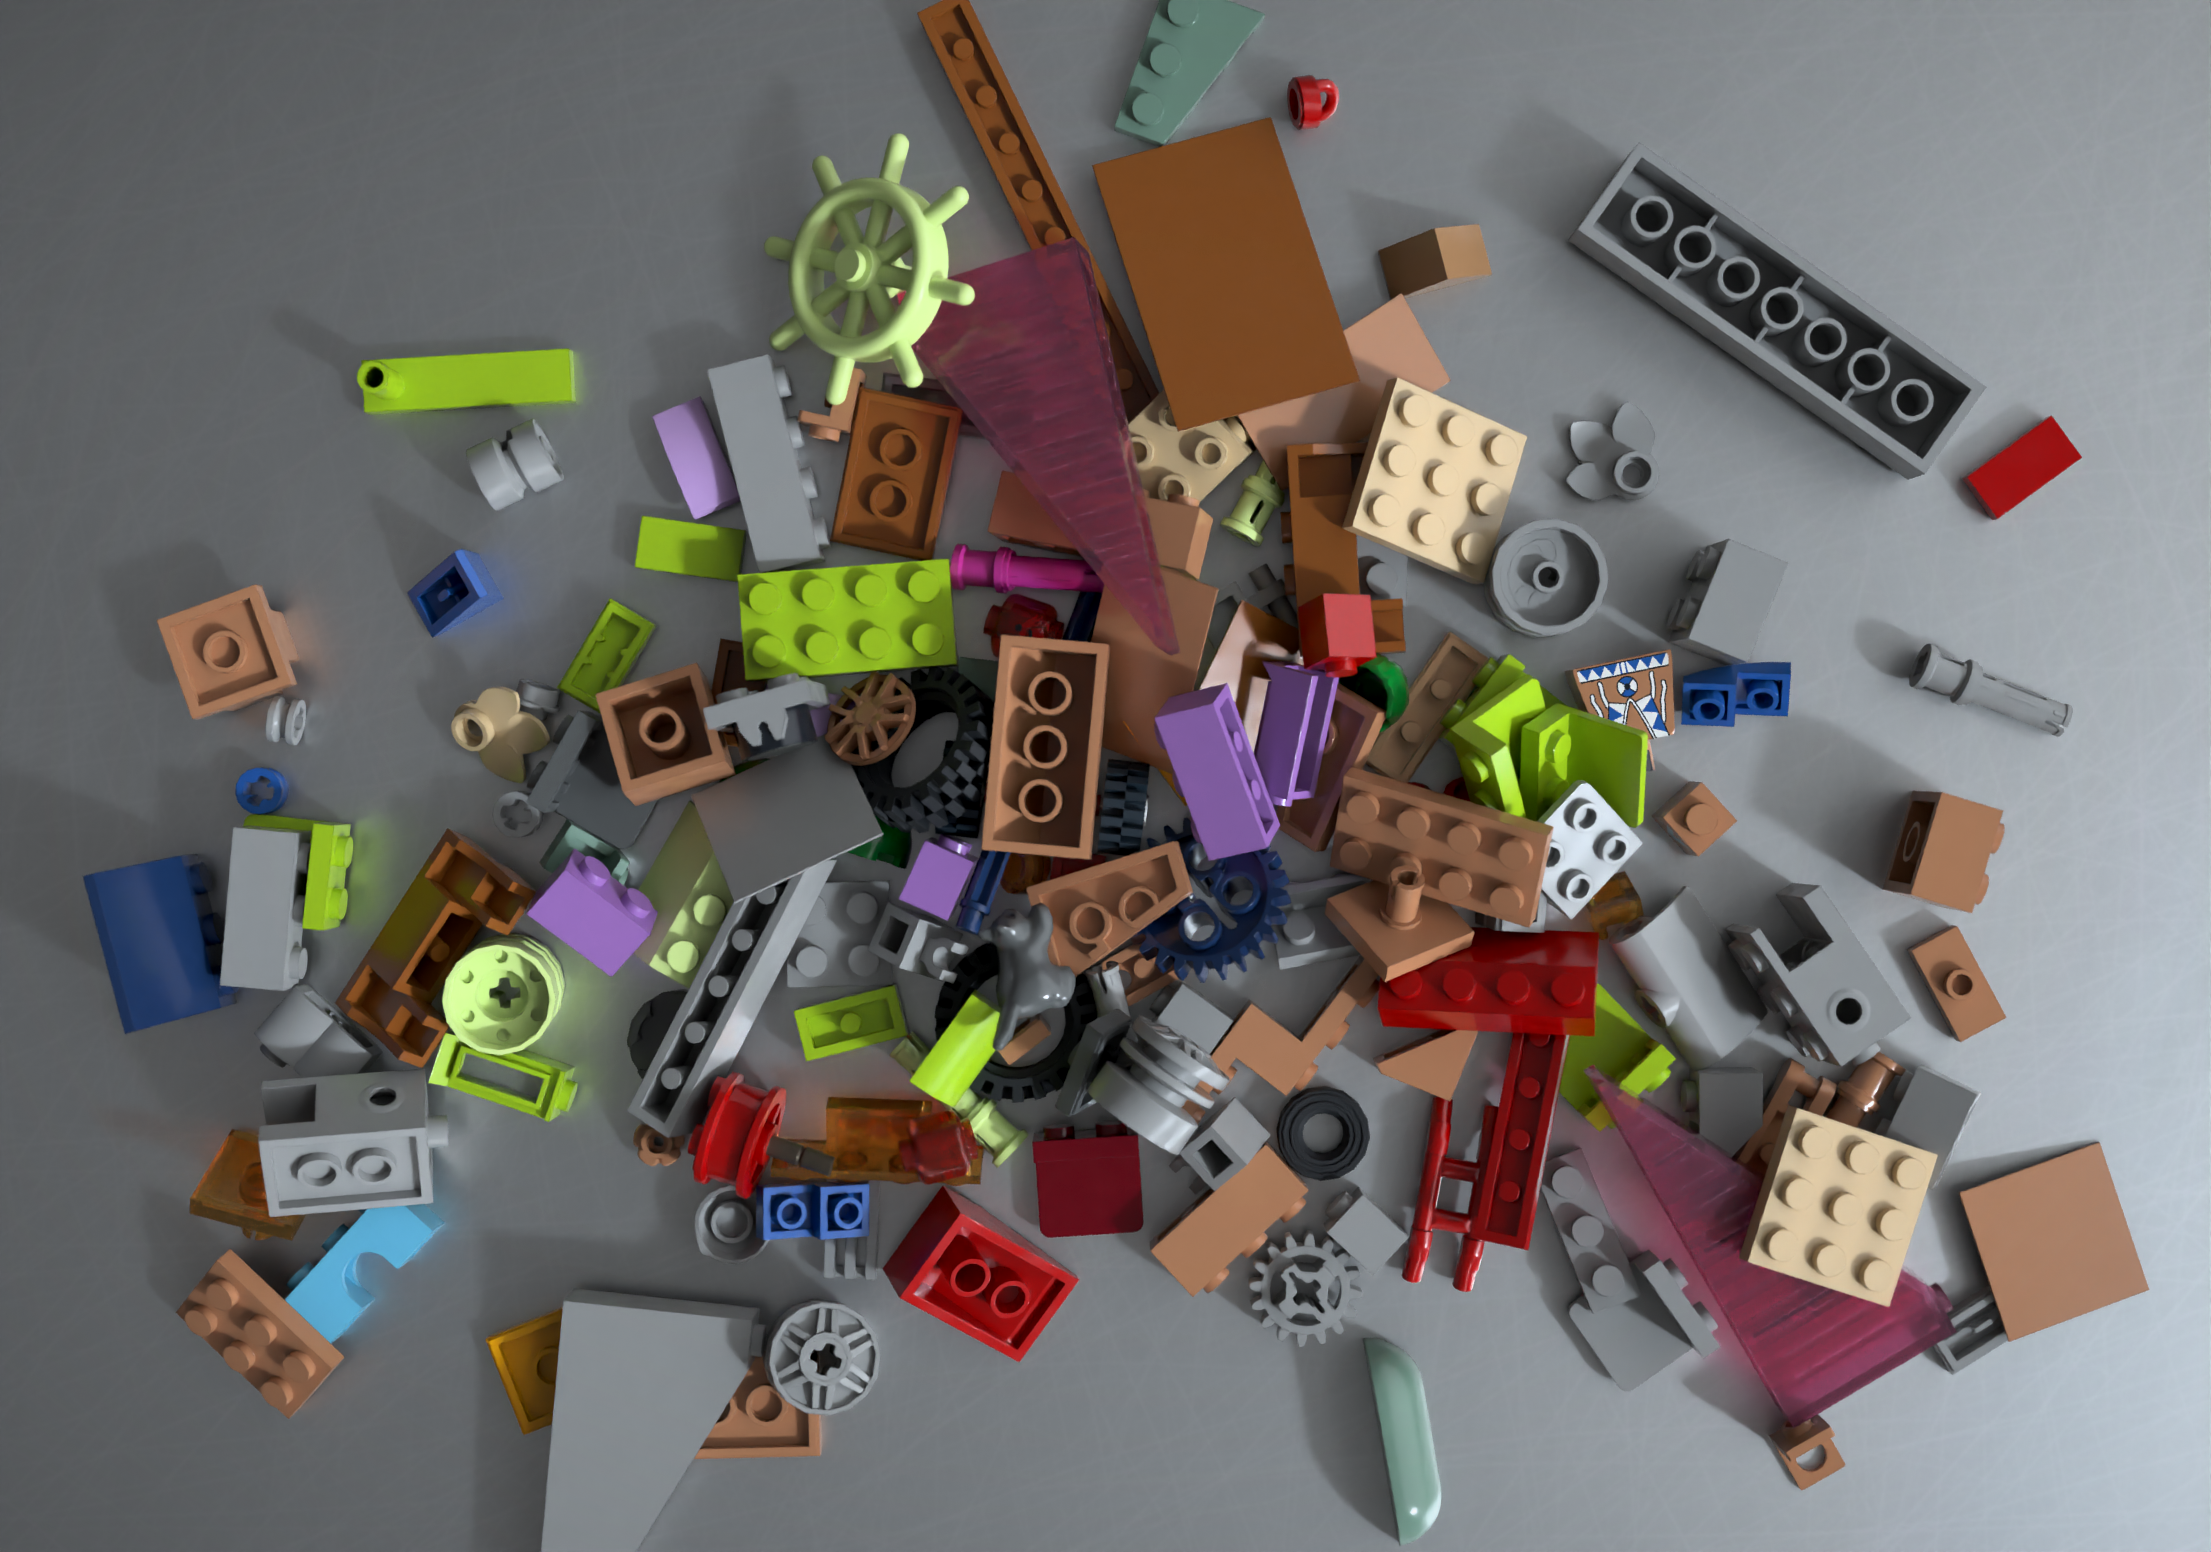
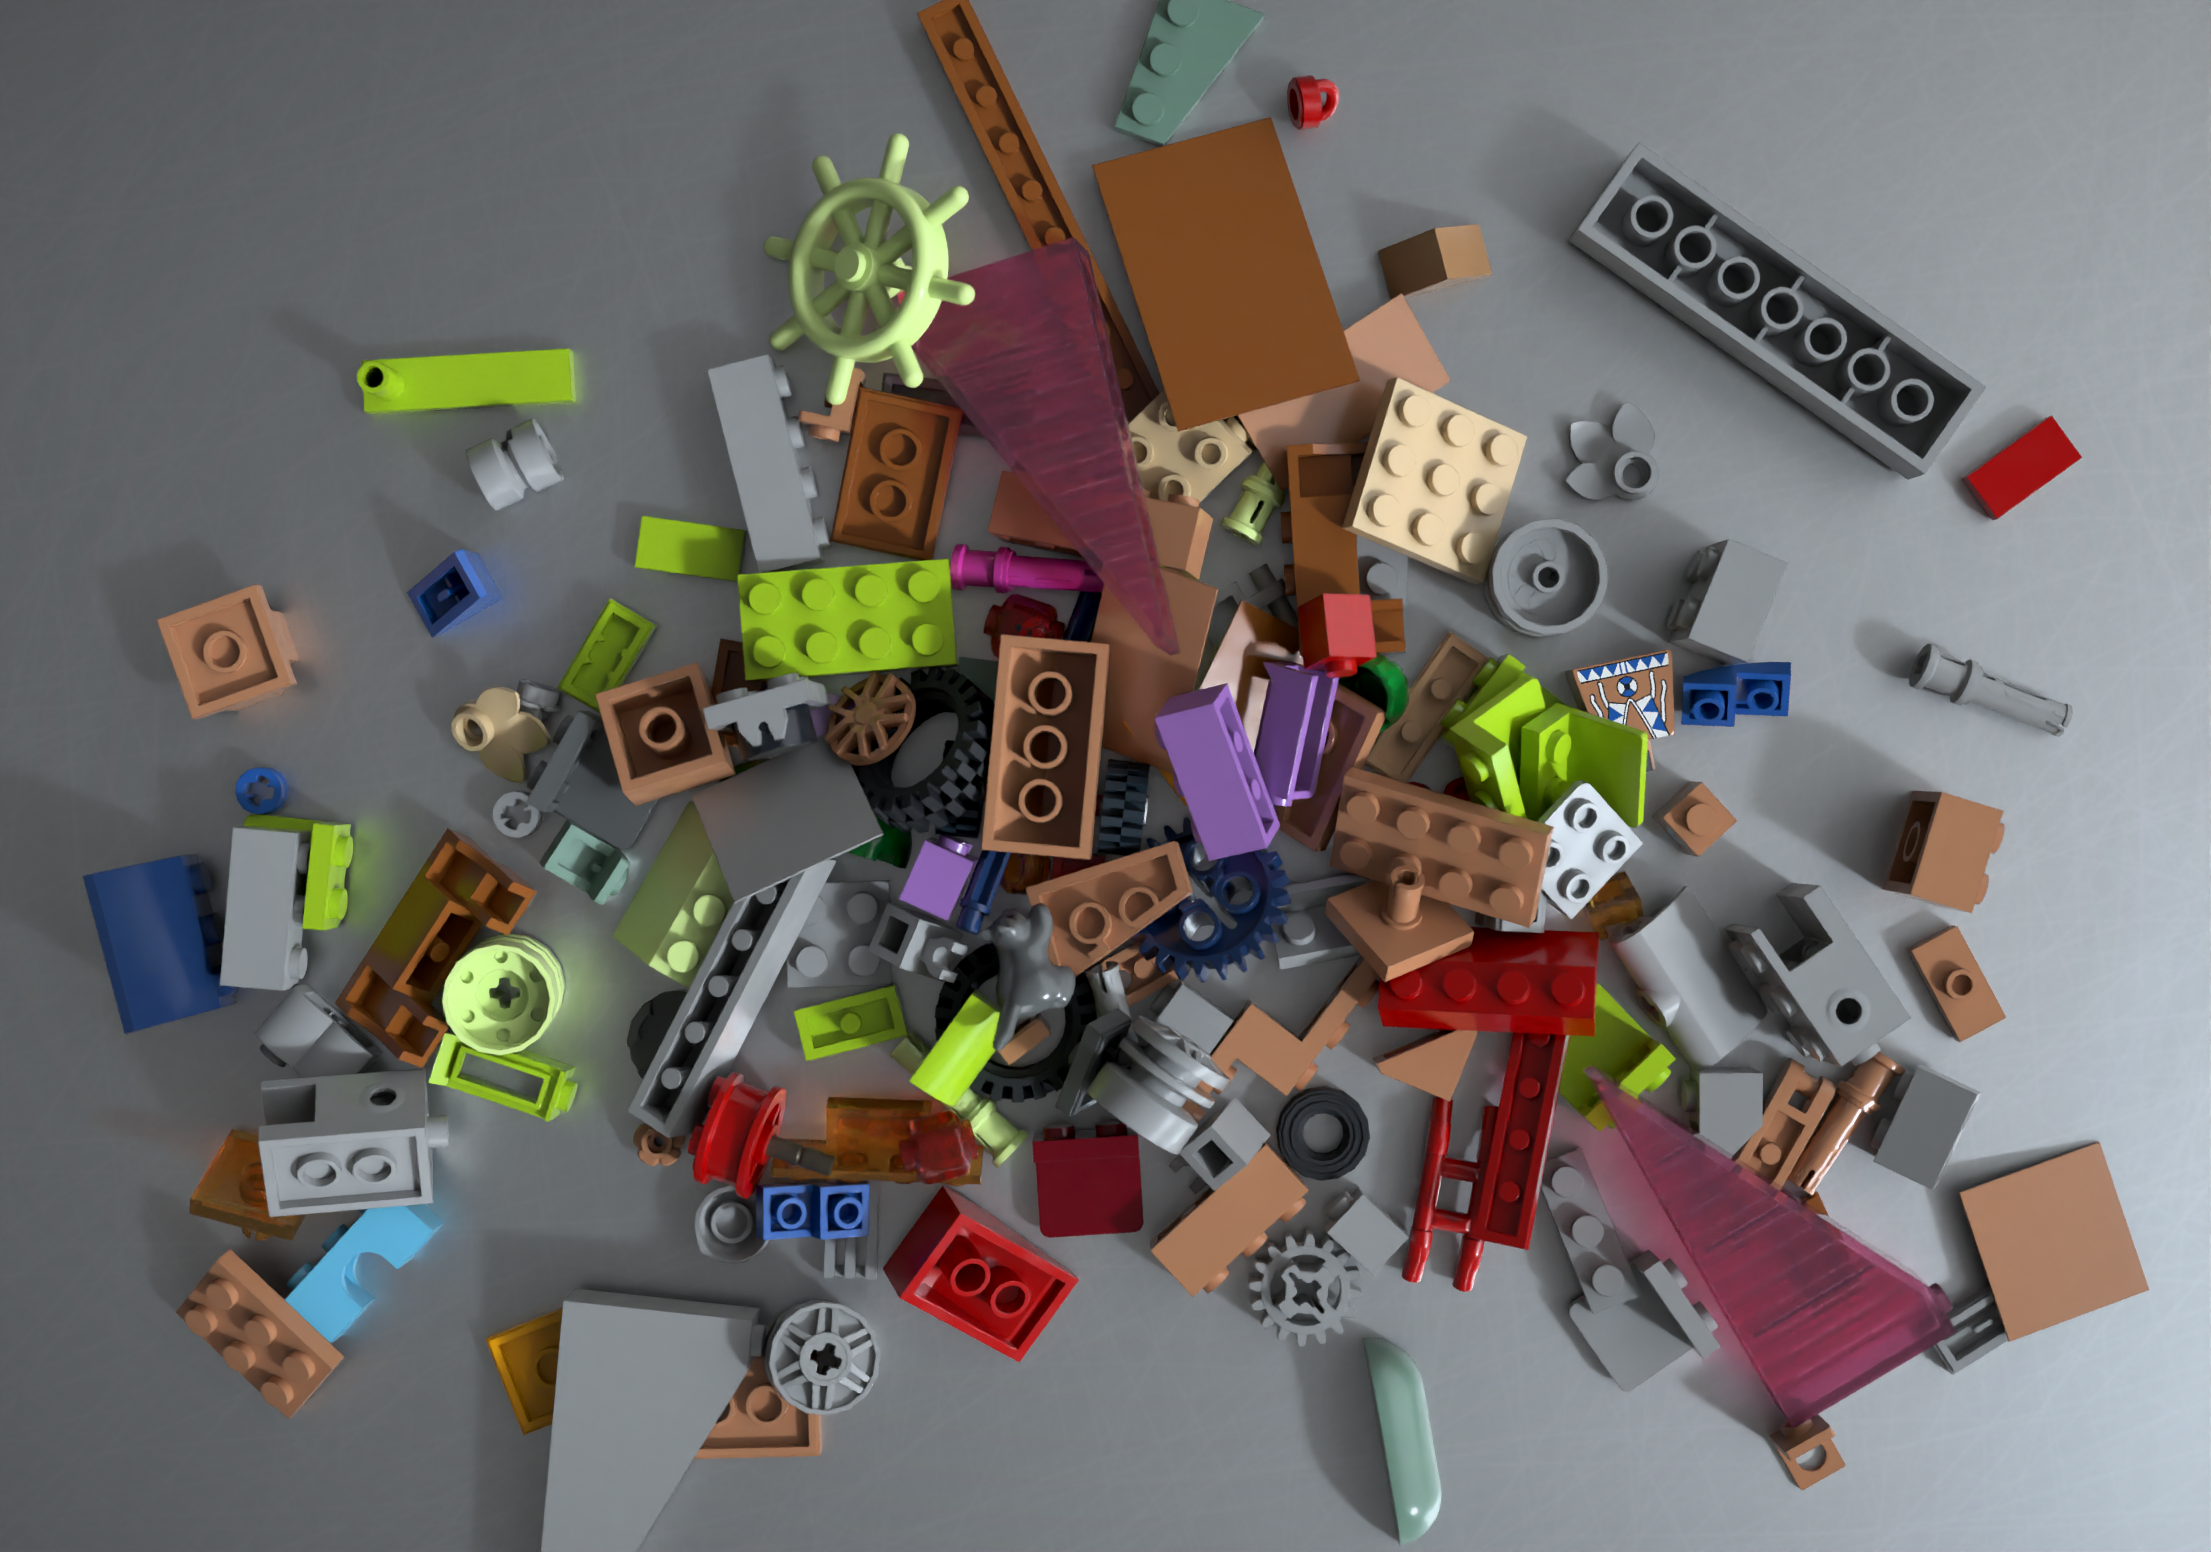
light grey bush [265,696,306,745] -> none
medium lavender brick [527,848,658,977] -> none
lavender slope [652,396,740,520] -> none
tan plate [1739,1105,1938,1307] -> none

